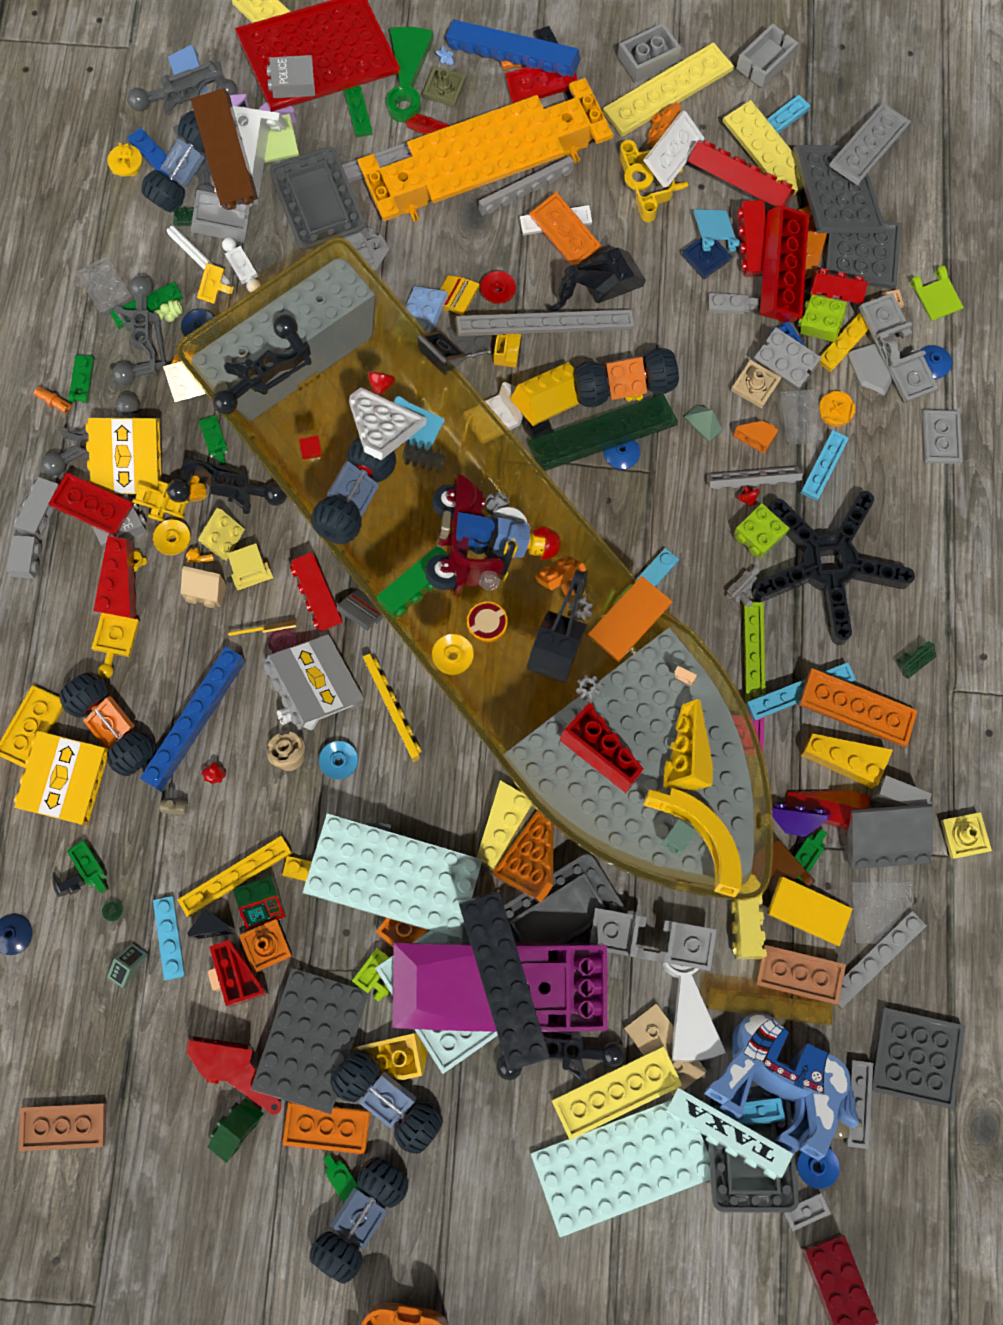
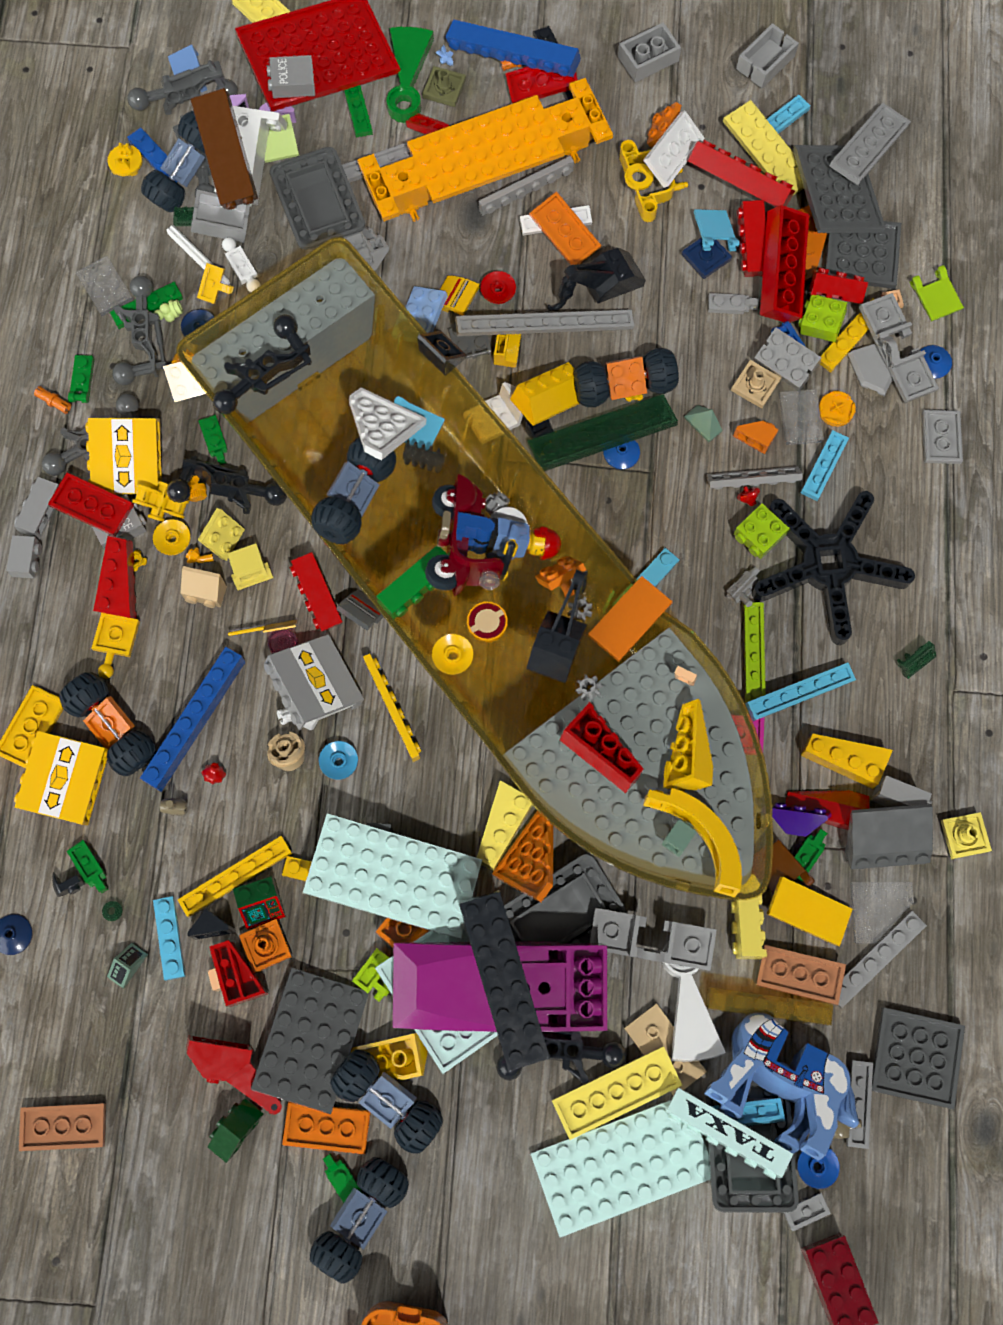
red tile [299,435,322,460] -> none
red brick [368,371,395,394] -> none
light yellow plate [602,42,734,137] -> none
orange plate [798,668,918,747] -> none

